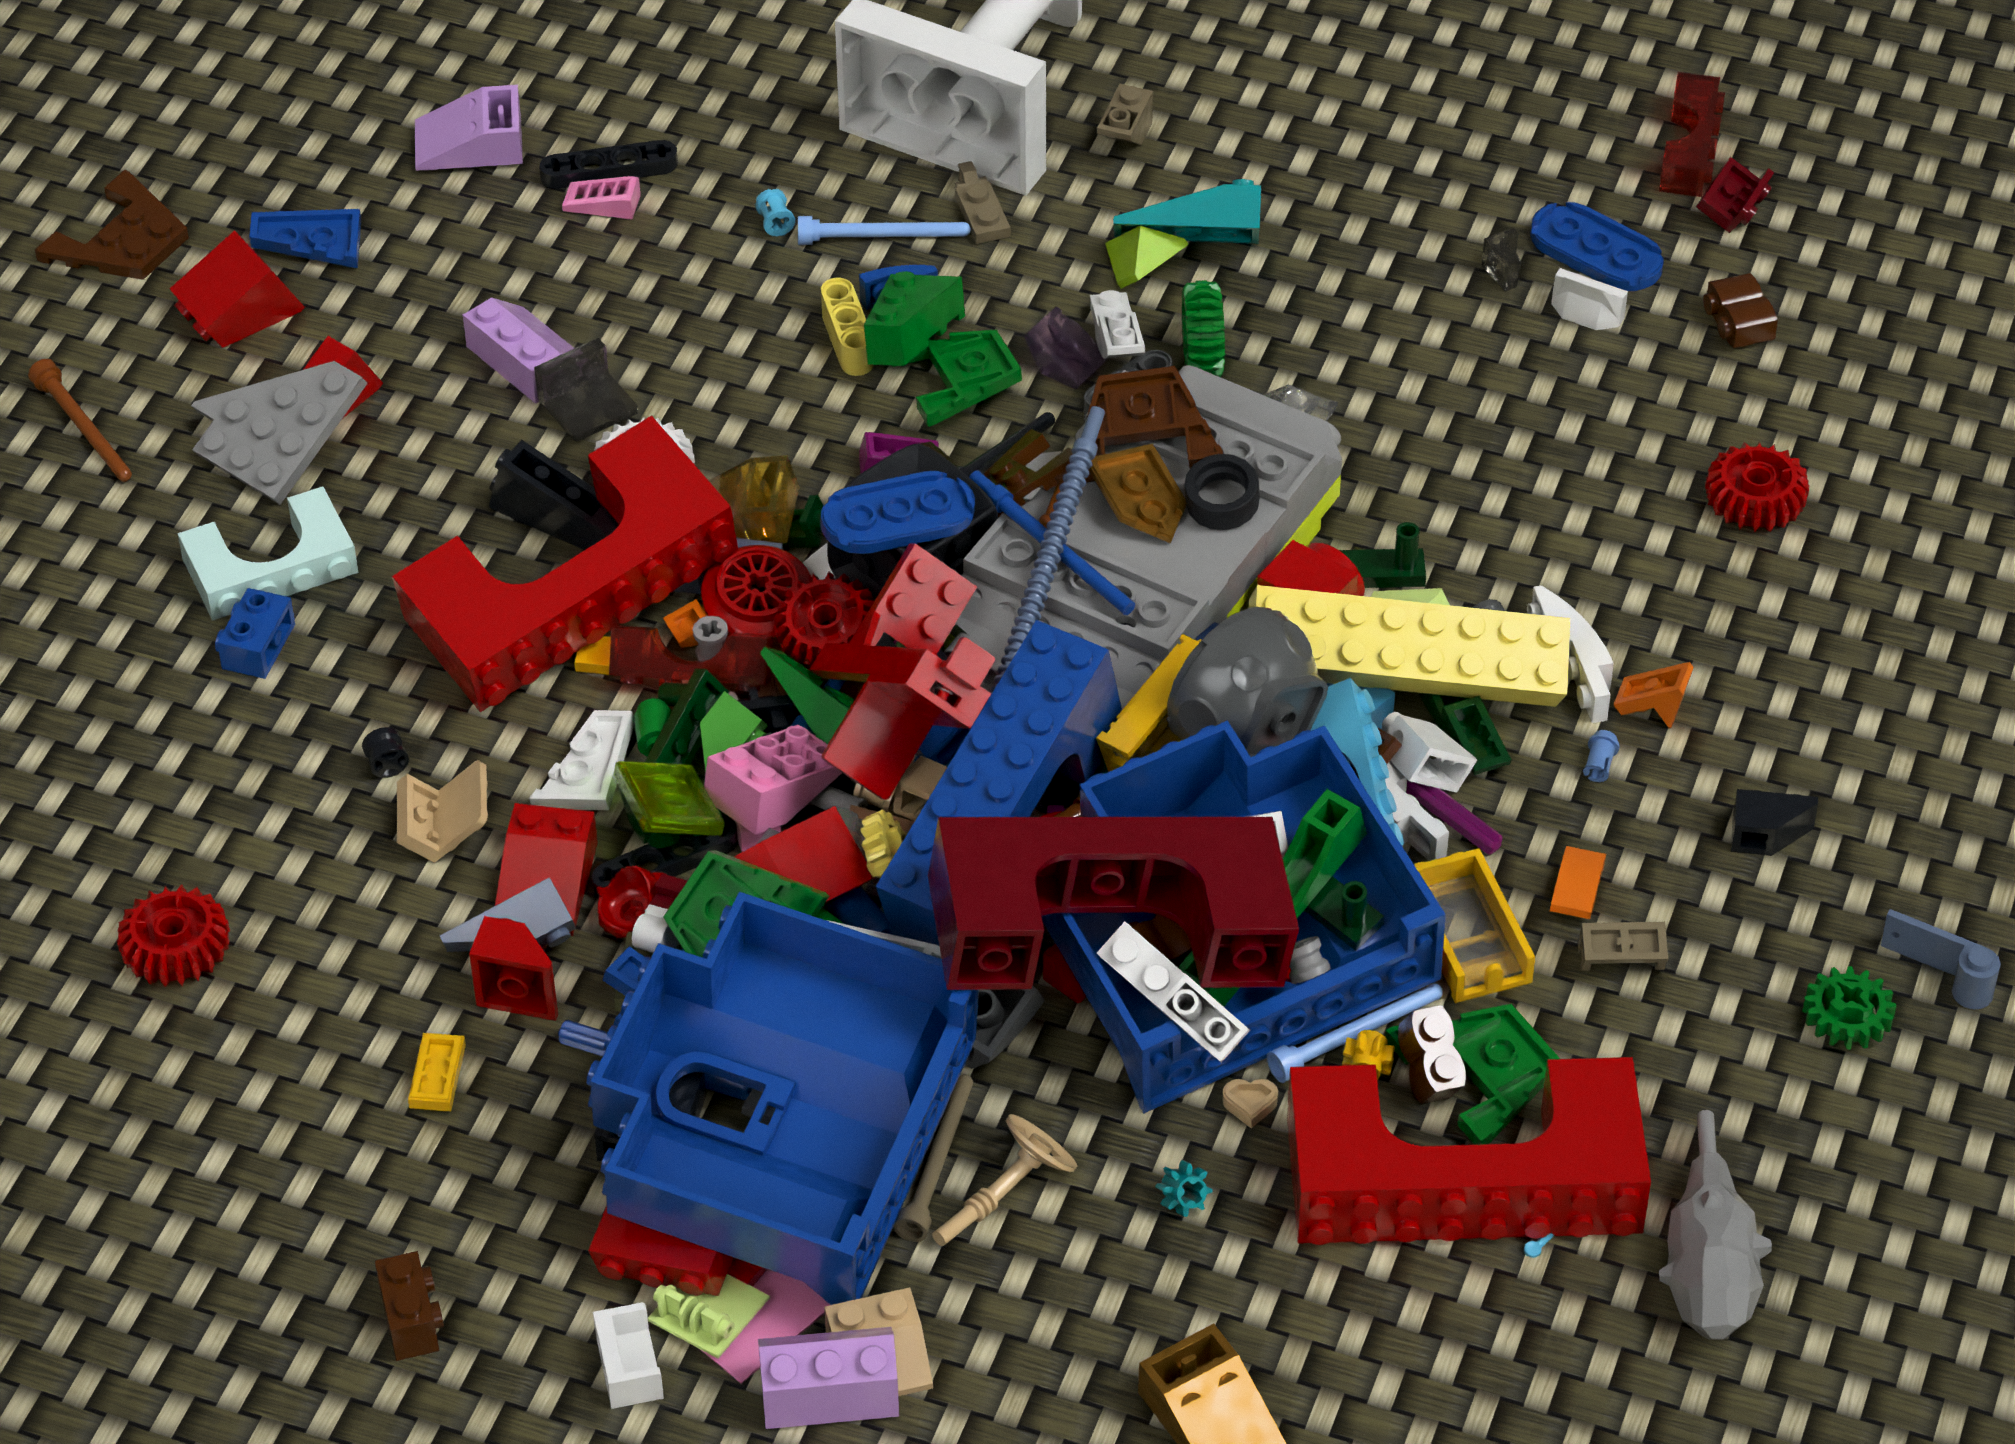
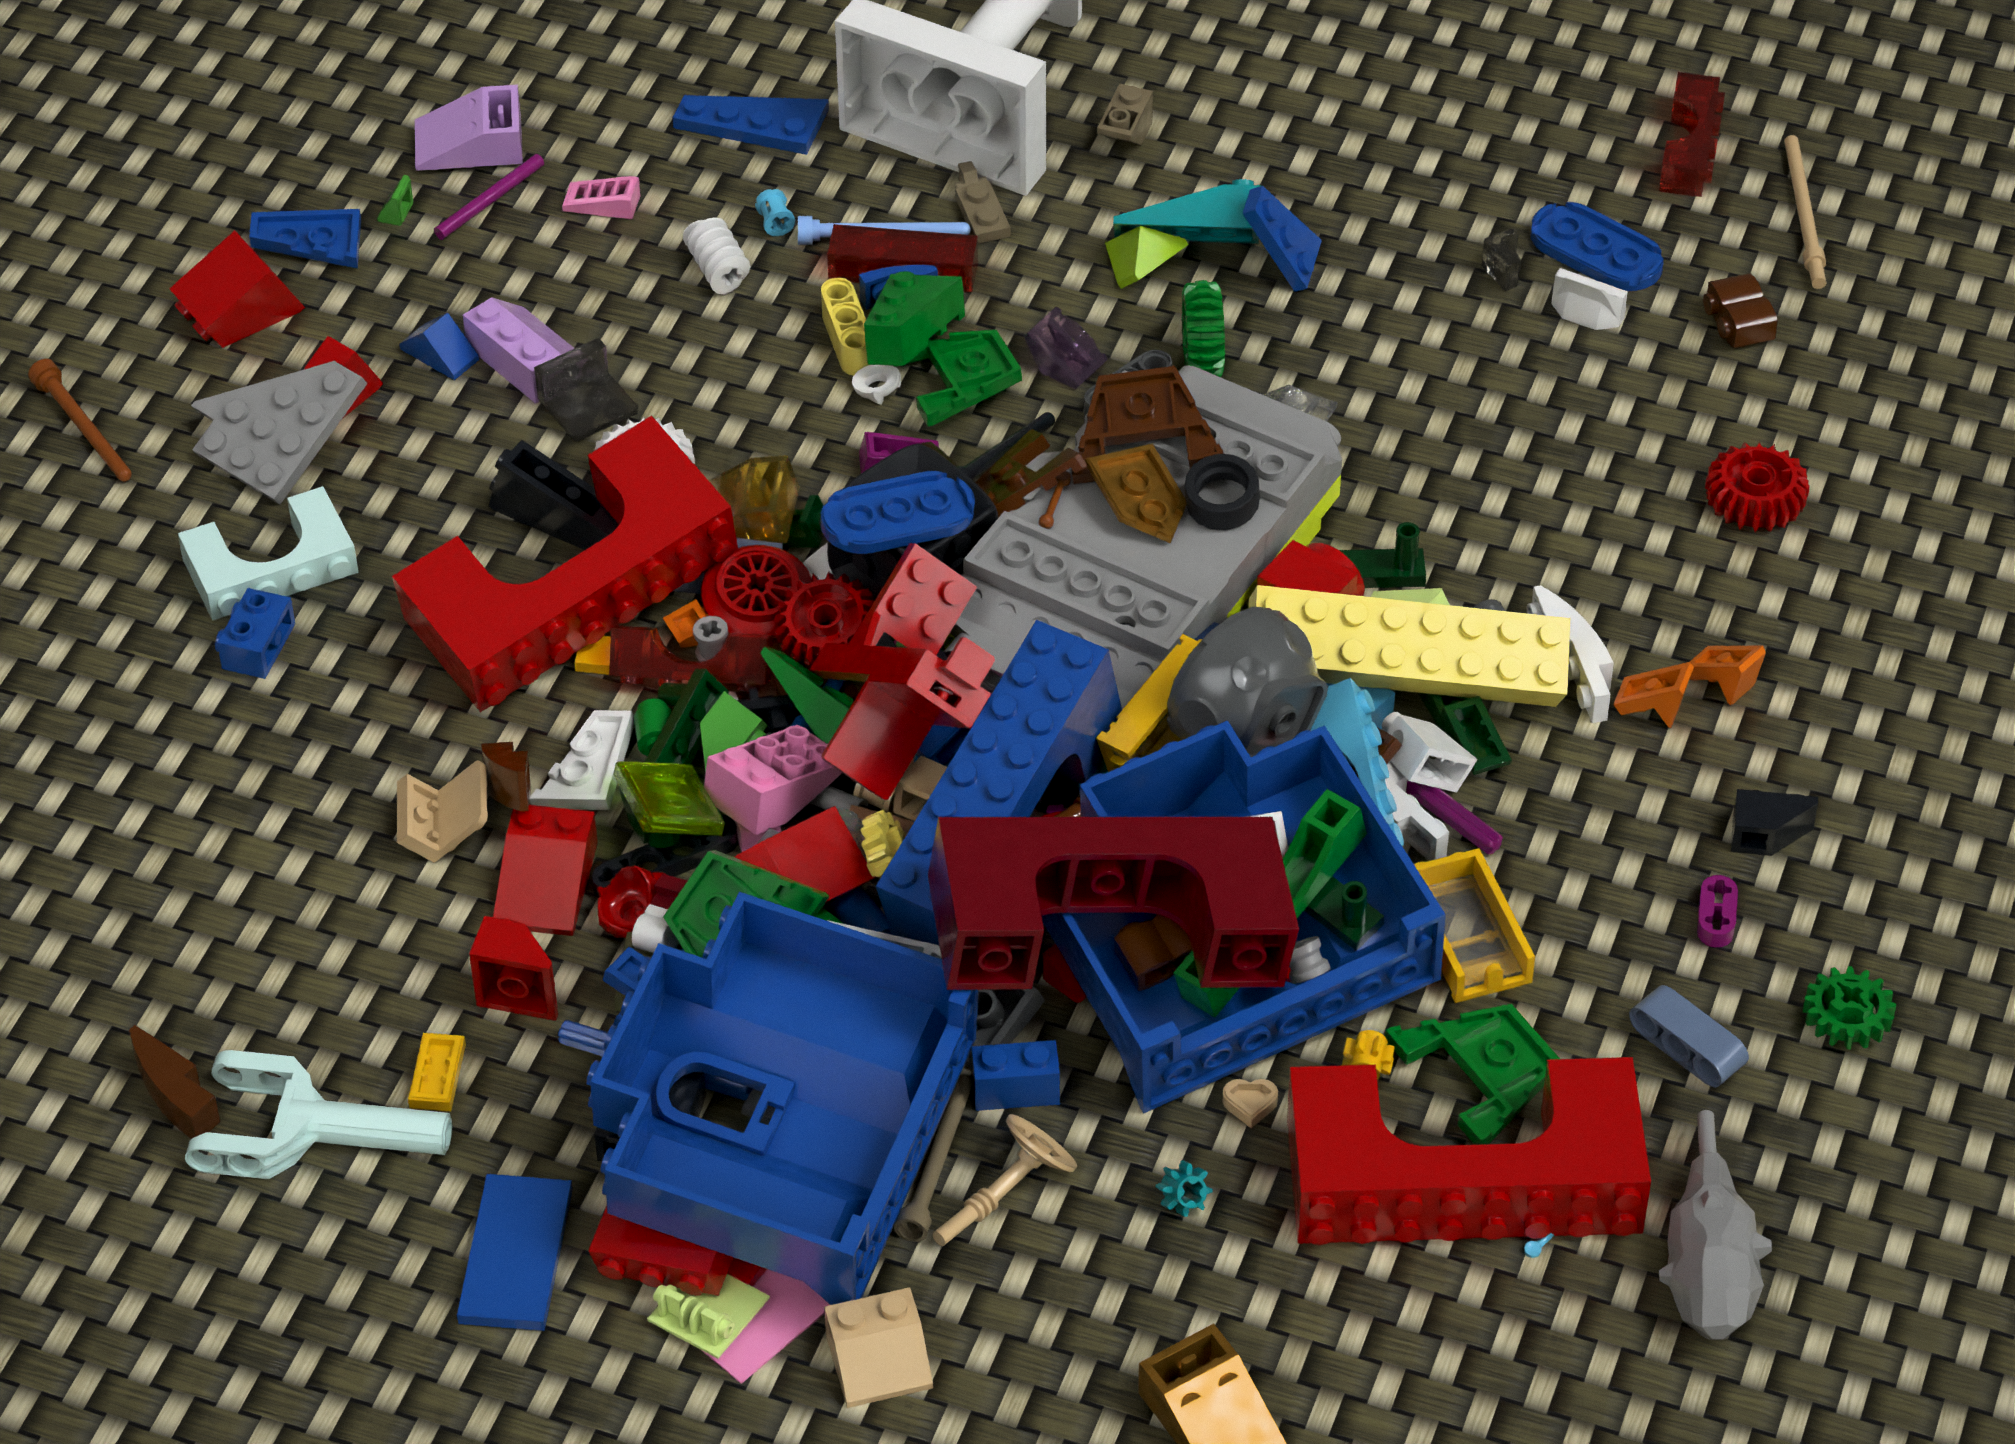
reddish brown wing [35,170,189,280] -> none
red gear [117,884,230,988] -> none
black wheel [362,727,409,778] -> none
reddish brown brick [375,1251,444,1361] -> none
sand blue slope [440,877,576,952] -> none
black beam [539,140,678,189] -> none
white panel [593,1302,664,1409] -> none
lavender slope [758,1327,899,1429] -> none
blue bar [969,470,1135,615] -> none
sand blue hose [987,406,1105,701] -> none
white slope [1090,290,1145,359] -> none
white slope [1097,921,1250,1063] -> none
light blue piece [1267,983,1443,1083] -> none
brick [1398,1005,1466,1104] -> none
orange slope [1550,846,1606,919] -> none
dark tan hinge [1578,922,1668,971] -> none
medium blue pin [1583,730,1620,782] -> none
dark red bracket [1696,156,1774,233] -> none
sand blue door [1881,909,2001,1009] -> none
none -> reddish brown slope [129,1025,220,1139]
none -> light aqua piece [185,1050,452,1179]
none -> bright green slope [377,175,413,226]
none -> blue slope [399,313,479,380]
none -> magenta bar [434,154,544,240]
none -> blue tile [457,1174,573,1331]
none -> reddish brown slope [481,742,531,811]
none -> blue wing [672,95,829,155]
none -> white piece [683,217,751,295]
none -> clear red brick [827,224,978,292]
none -> white piece [852,365,901,405]
none -> blue piece [971,1040,1060,1111]
none -> blue wing [1242,186,1322,292]
none -> sand blue beam [1629,985,1749,1088]
none -> orange slope [1690,645,1766,705]
none -> magenta beam [1697,875,1738,948]
none -> tan bar [1784,135,1826,289]

